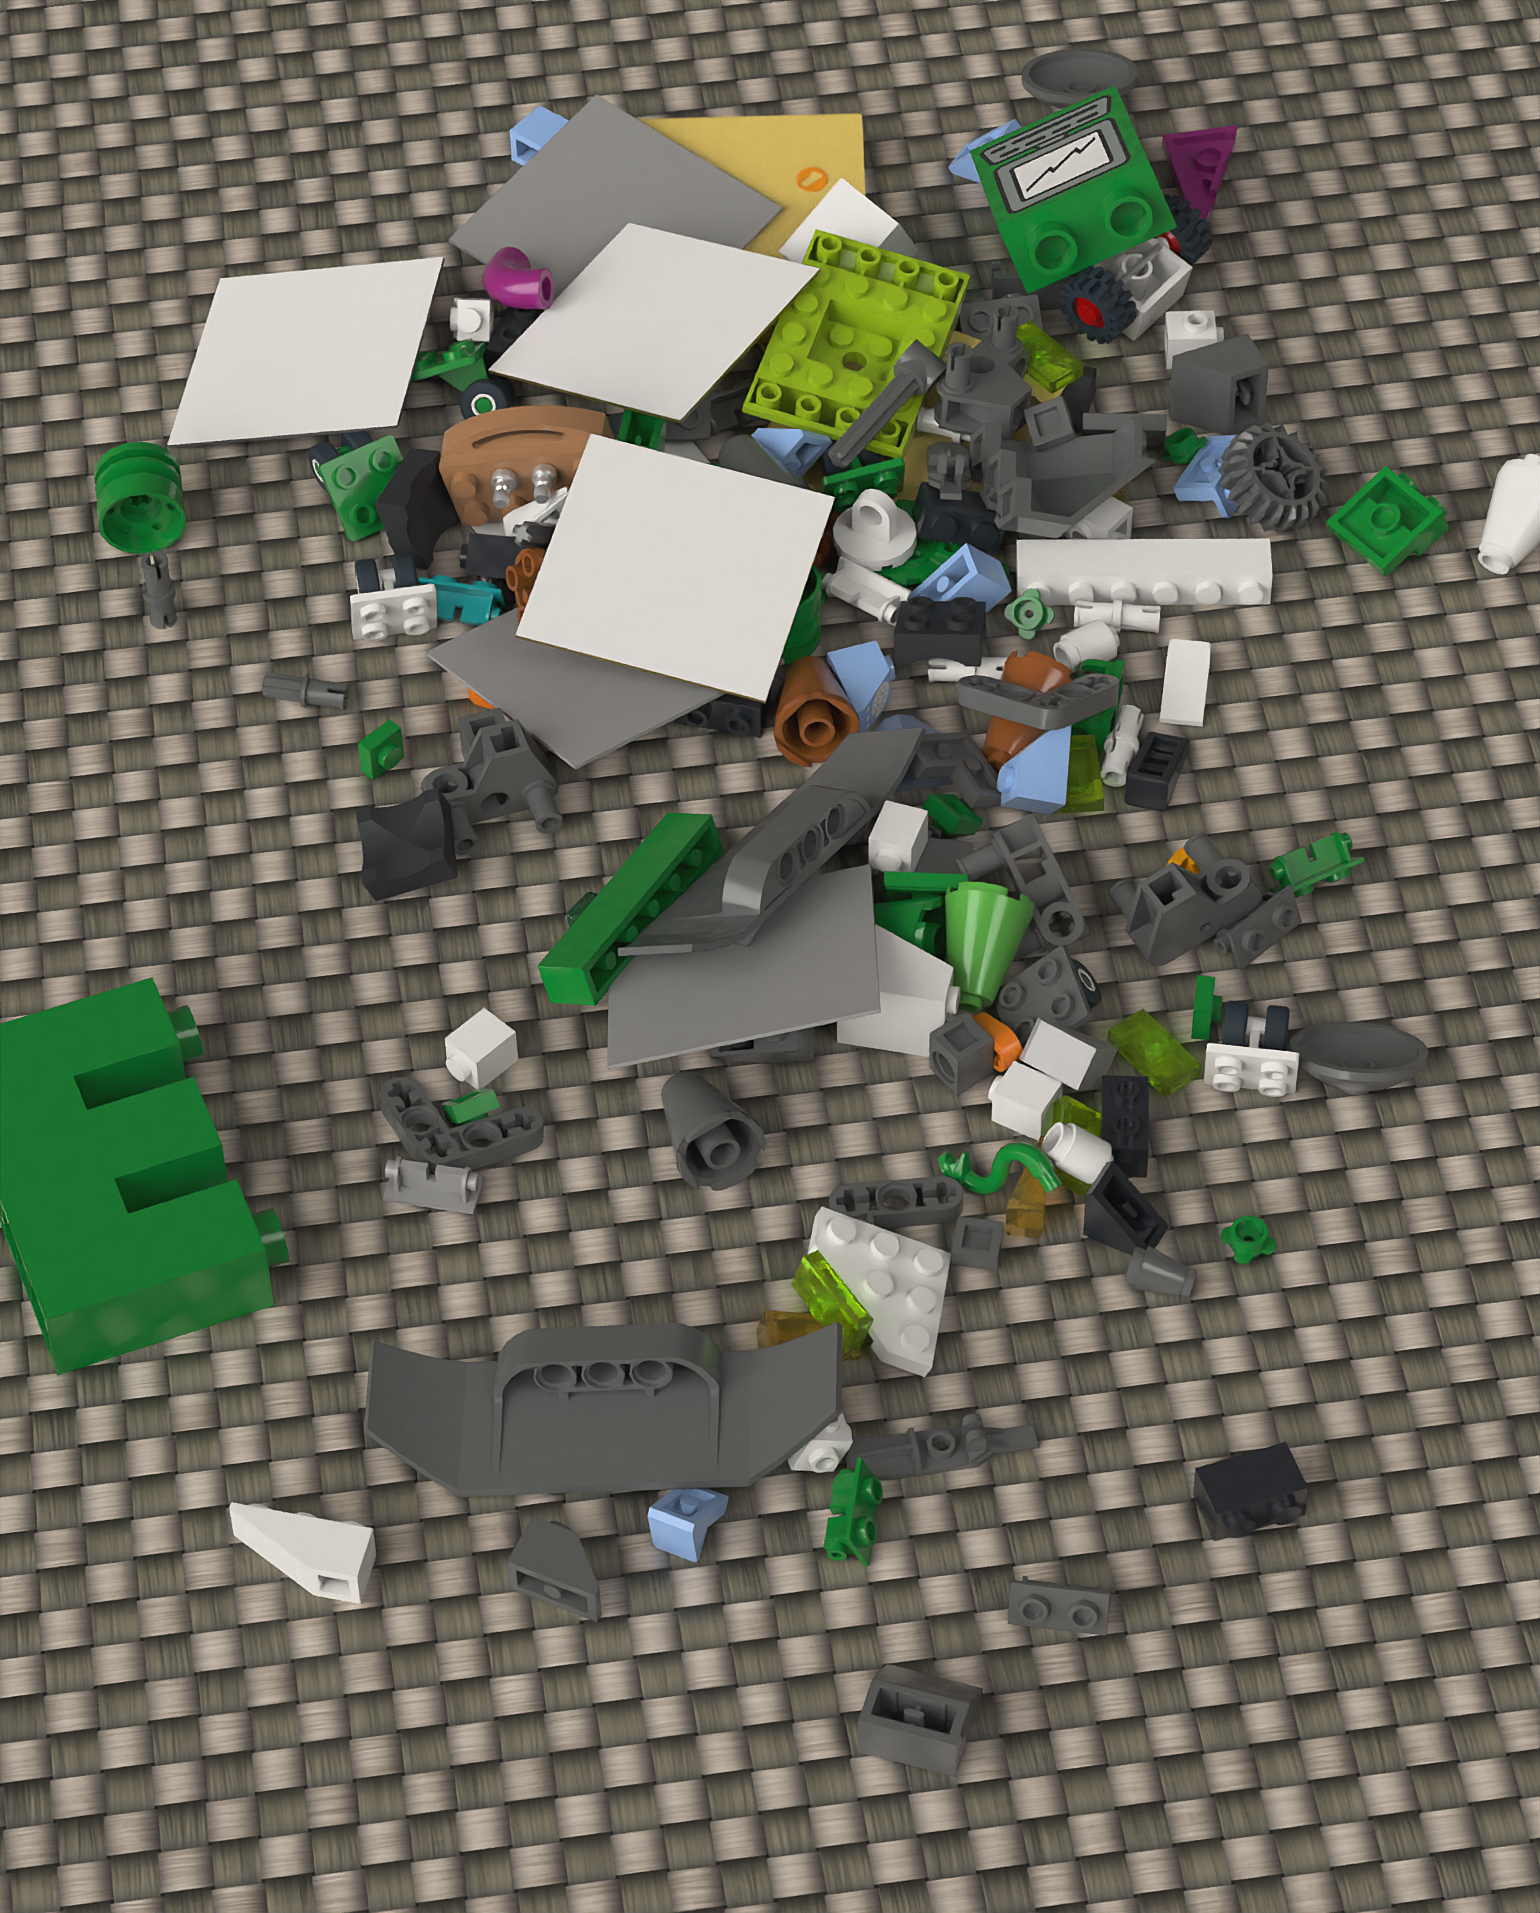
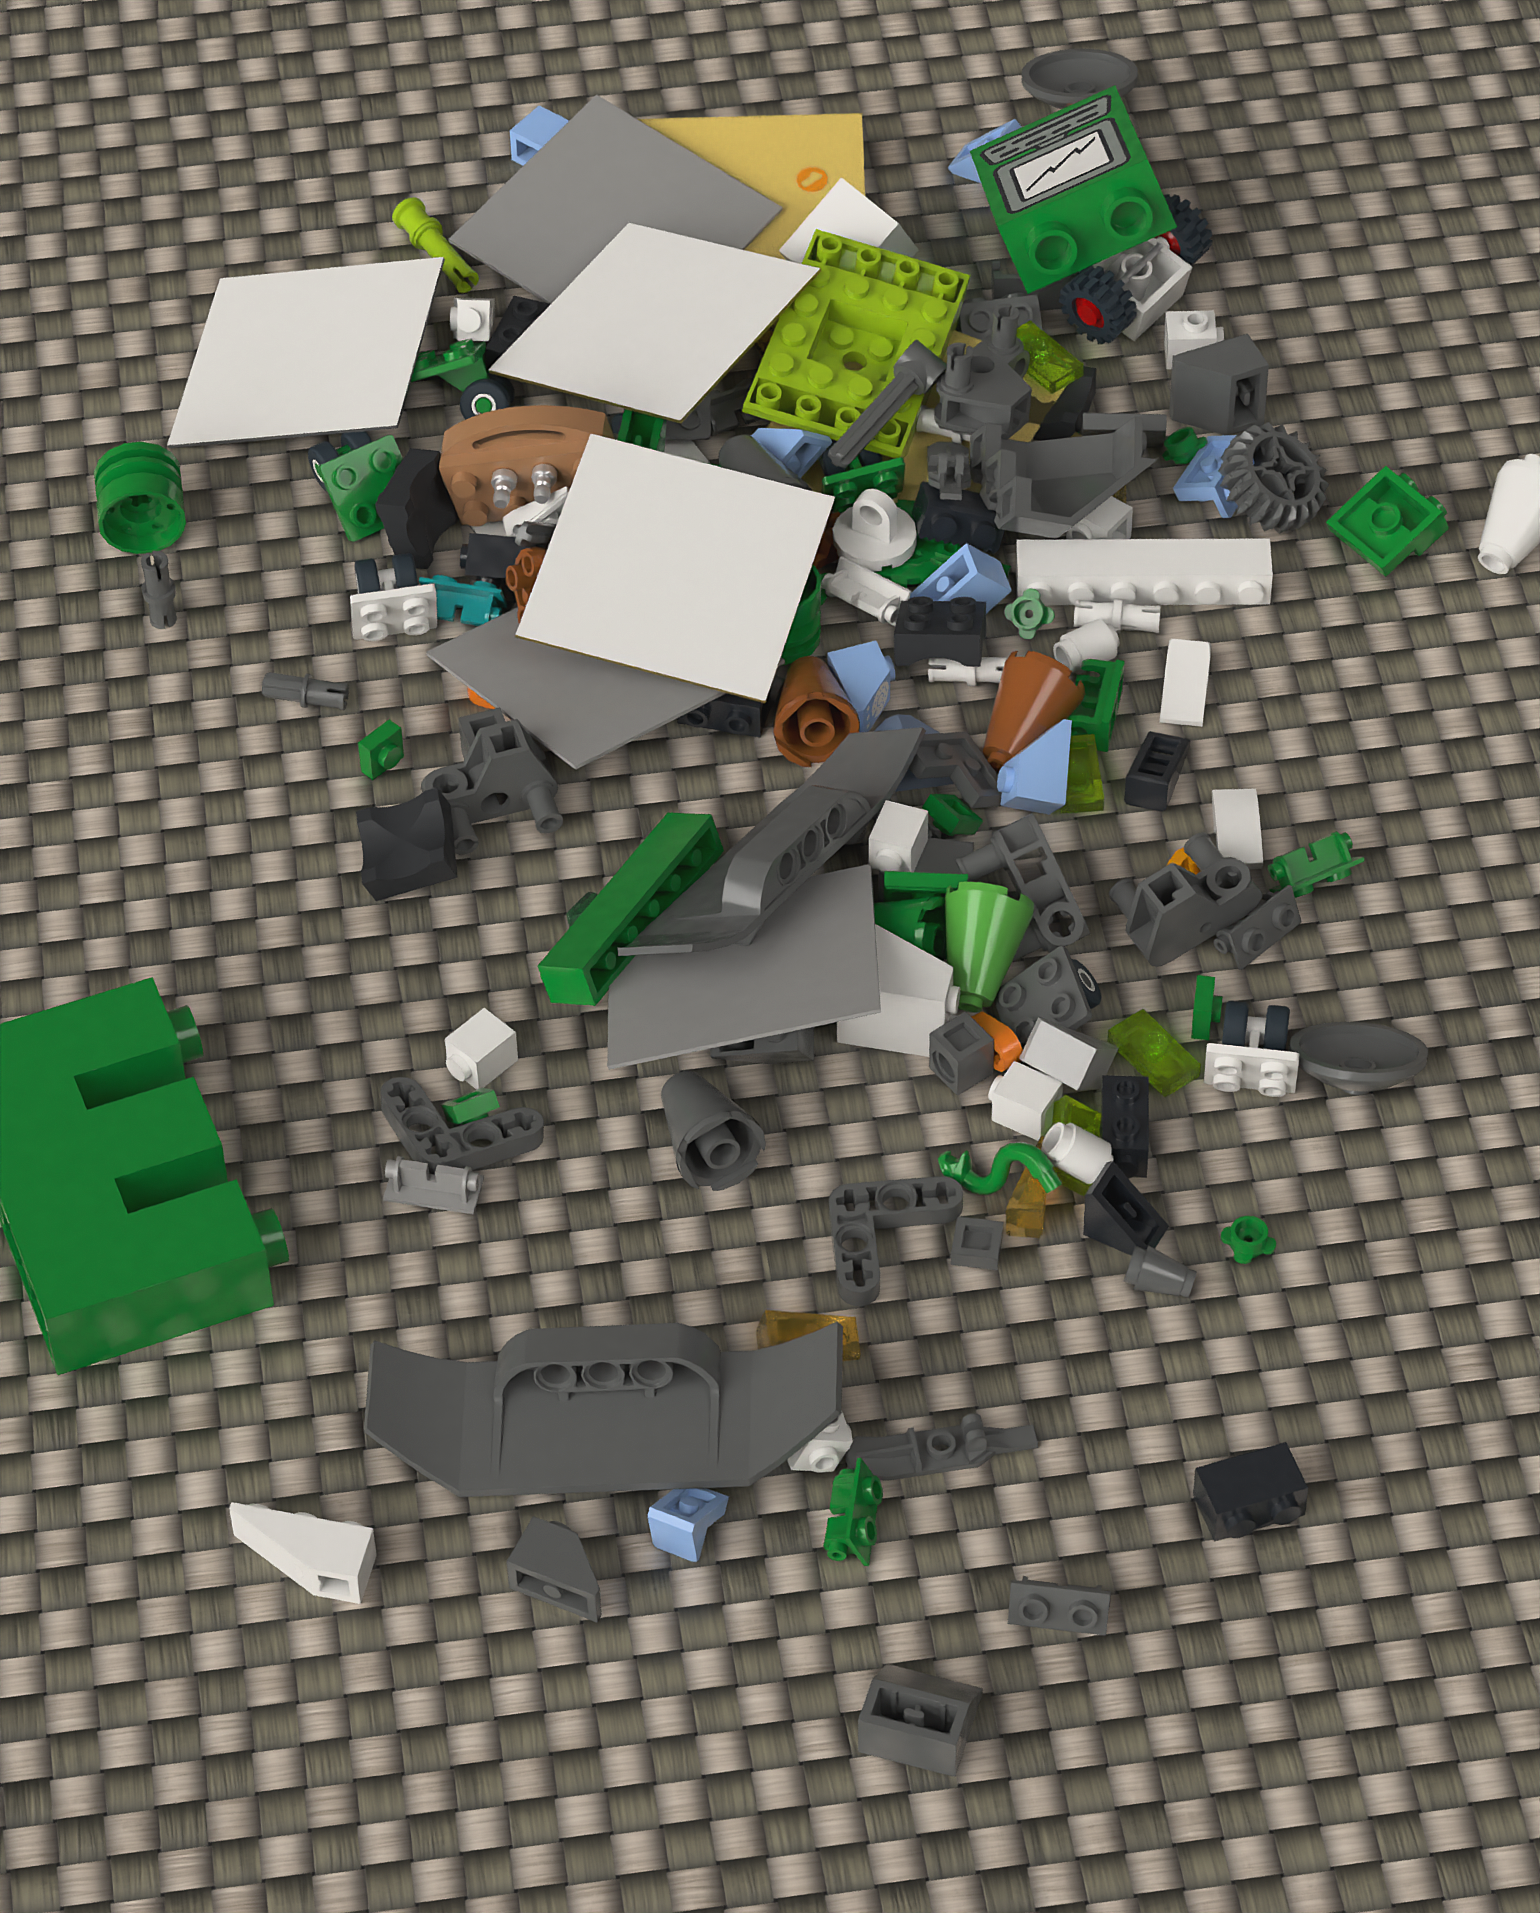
magenta cylinder [482,247,554,309] -> none
clear neon green plate [791,1250,874,1354] -> none
white plate [808,1207,951,1377] -> none
dark grey beam [958,674,1119,730] -> none
dark grey tile [1023,396,1077,452] -> none
white pin [1099,705,1144,787] -> none
magenta wing [1162,125,1237,229] -> none
none -> lime pin [392,197,479,293]
none -> white slope [1212,789,1263,869]

